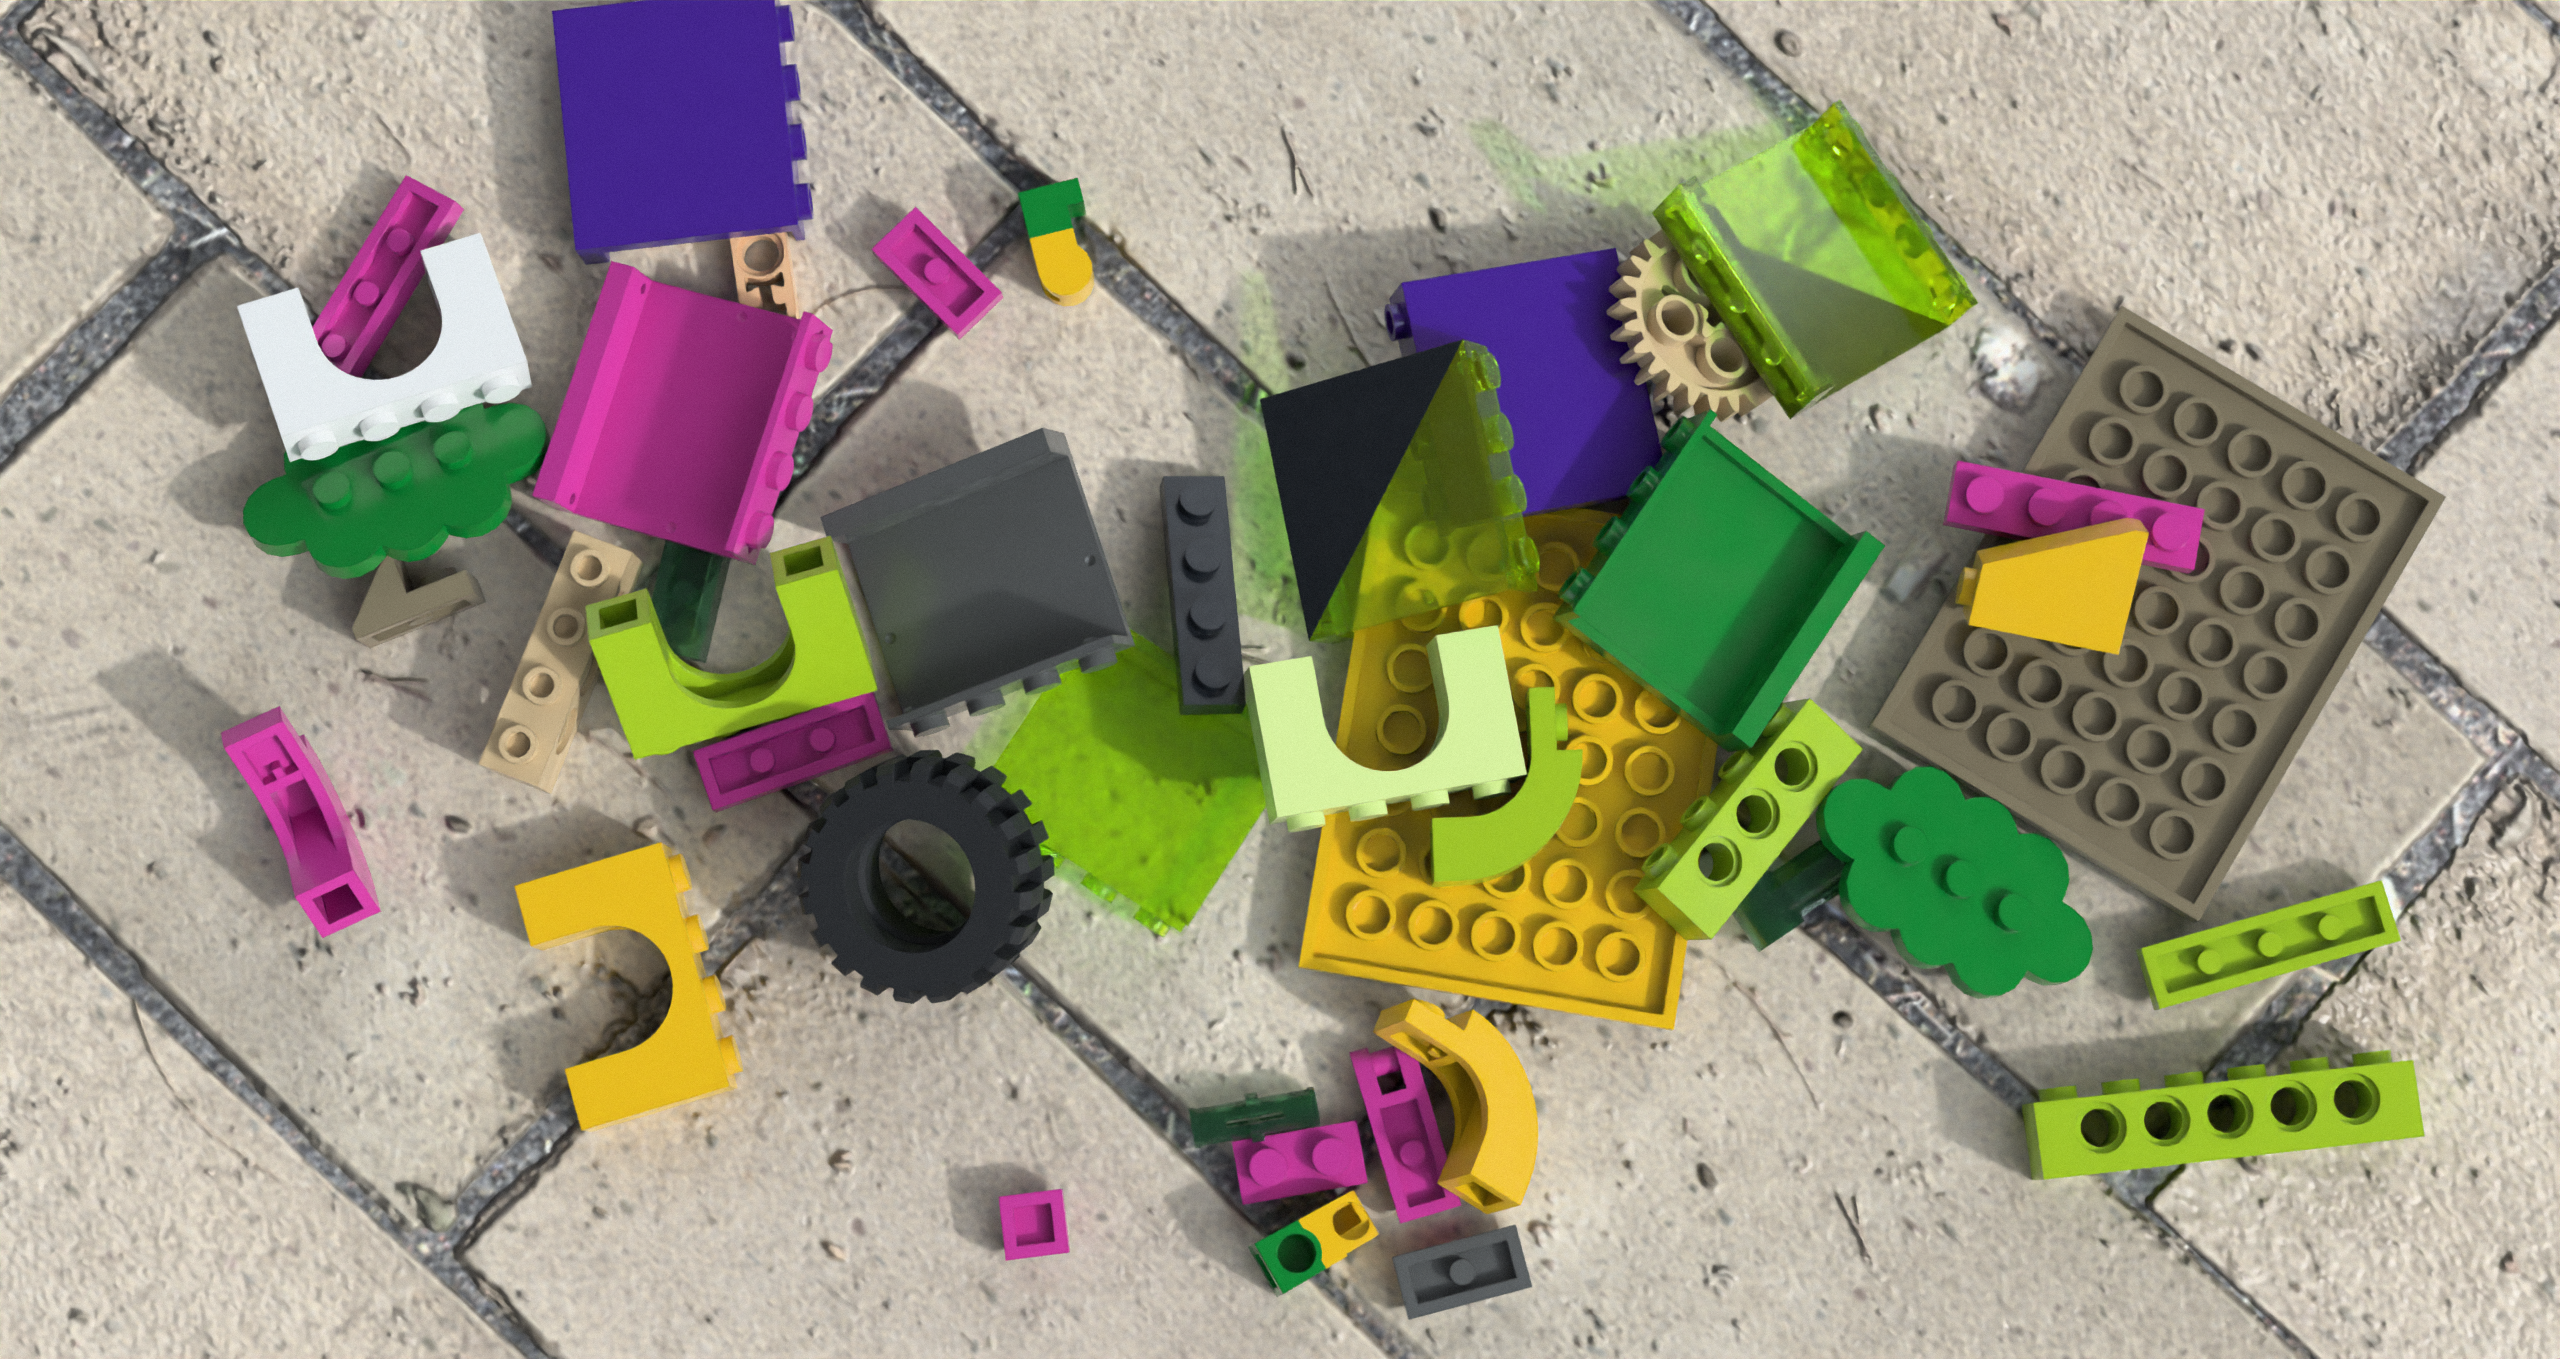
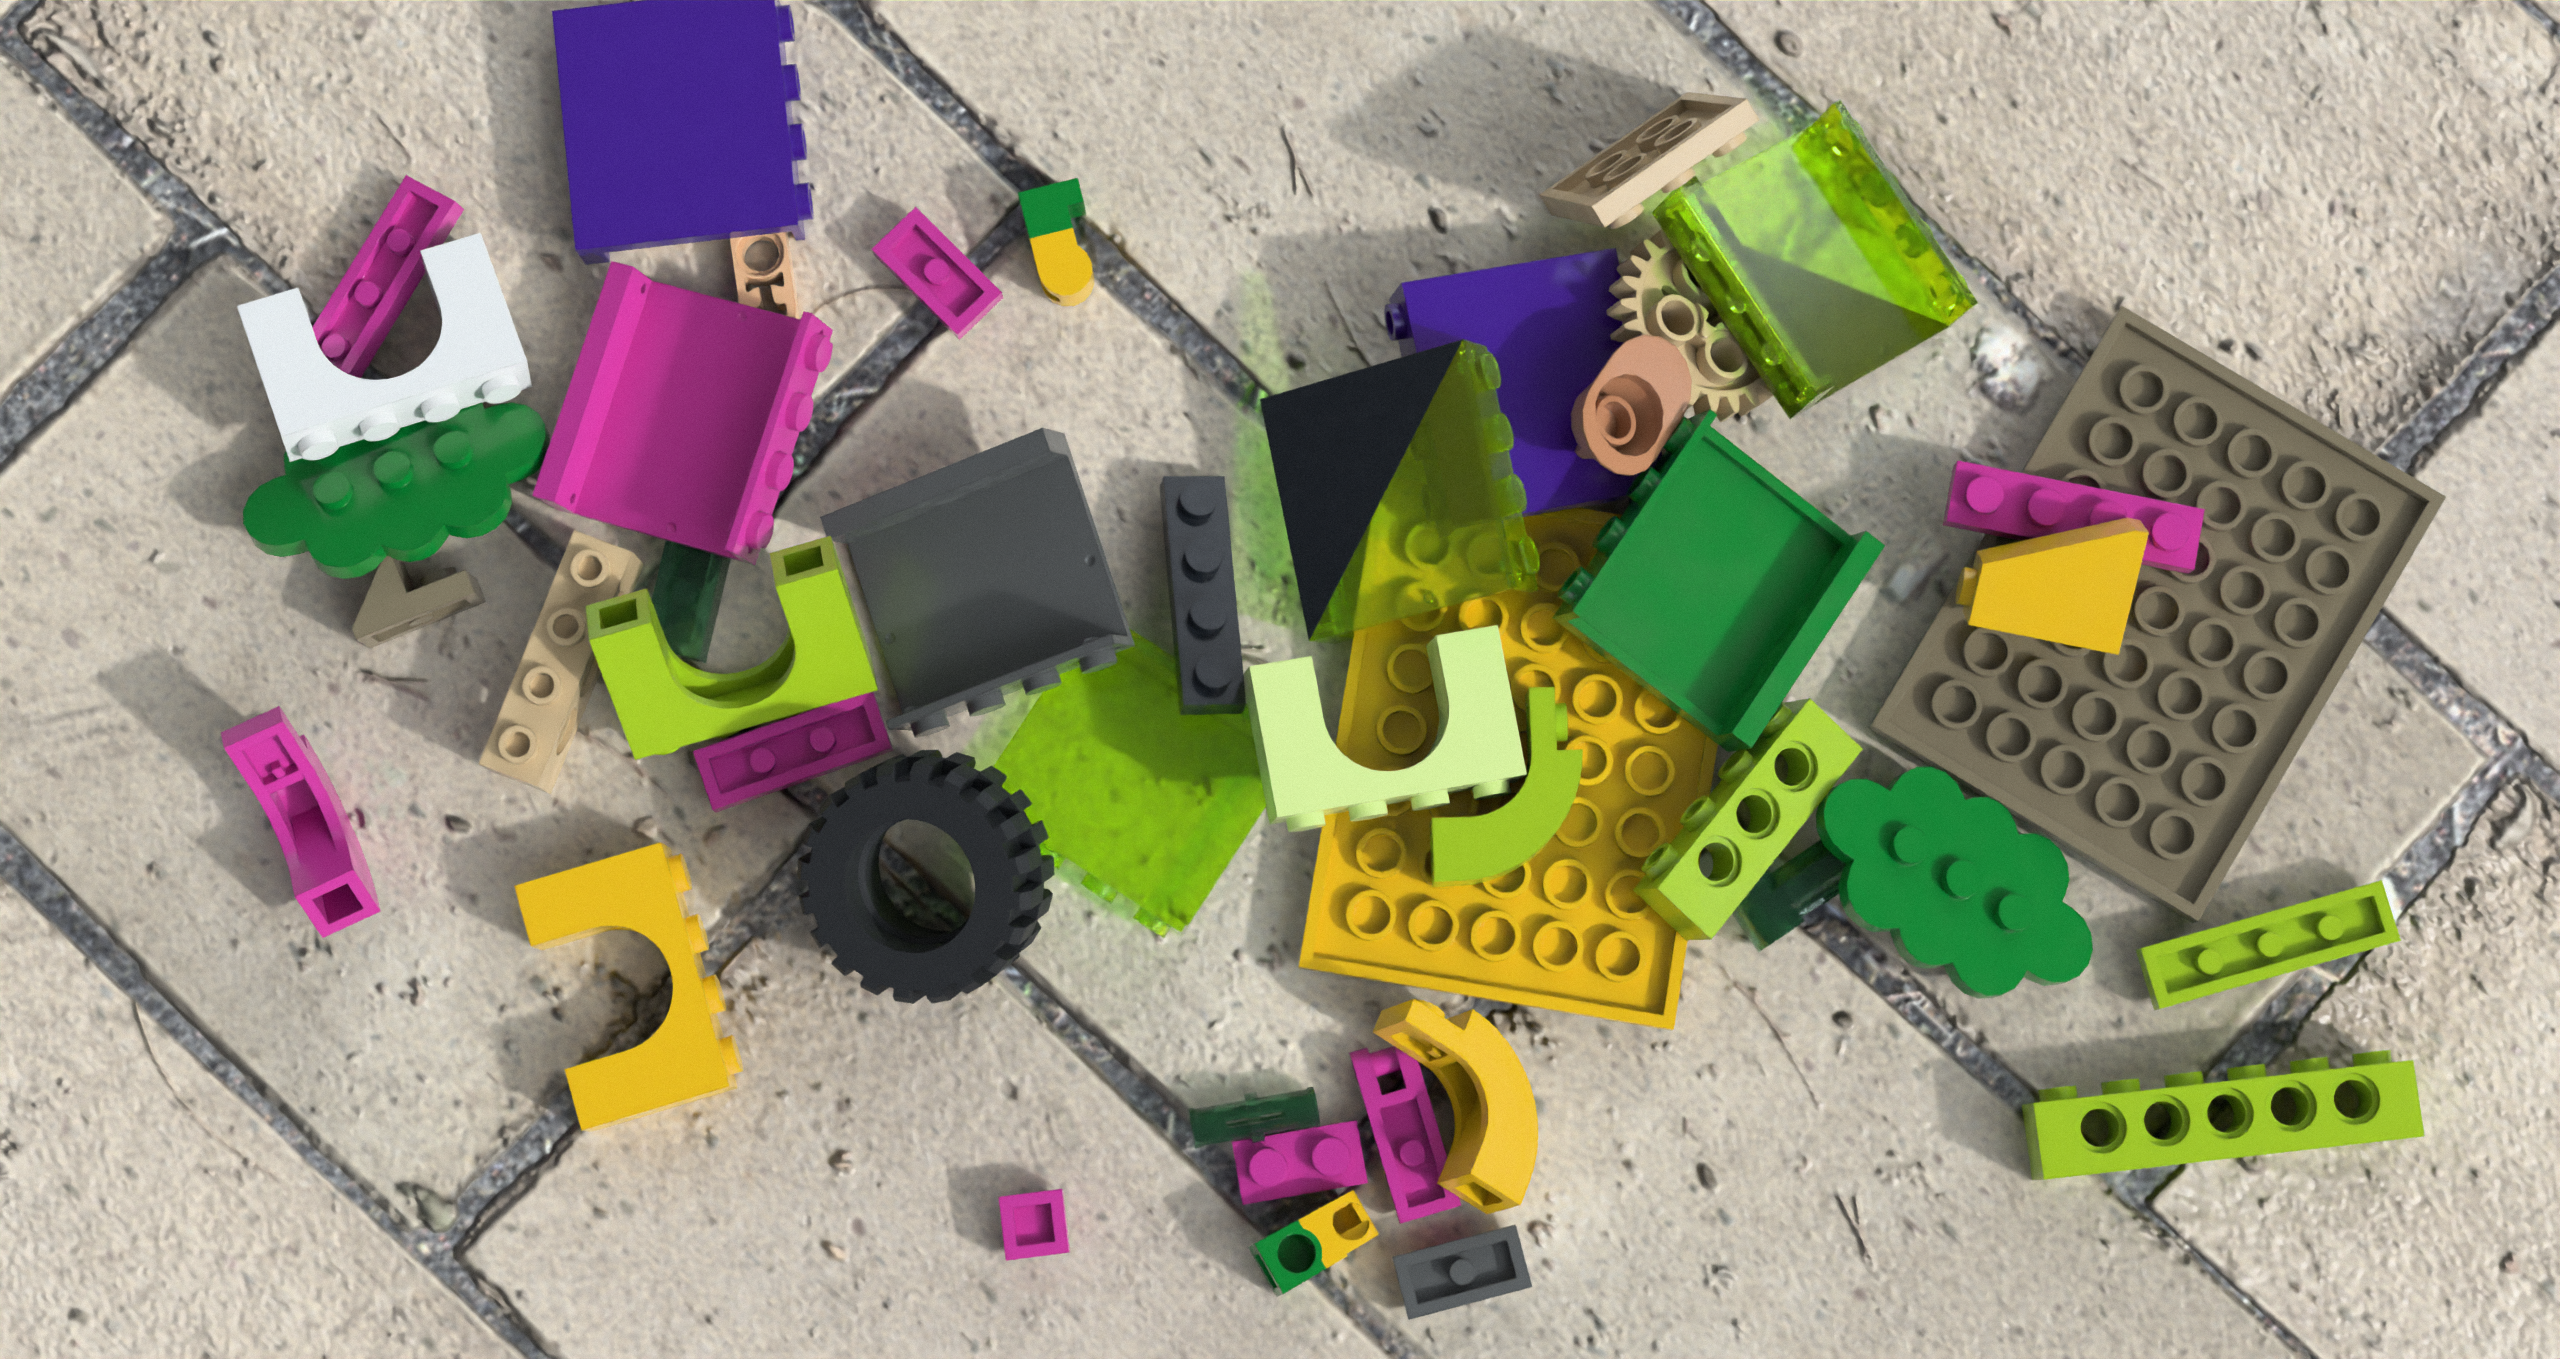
none -> tan plate [1539,92,1760,229]
none -> nougat piece [1571,335,1692,476]

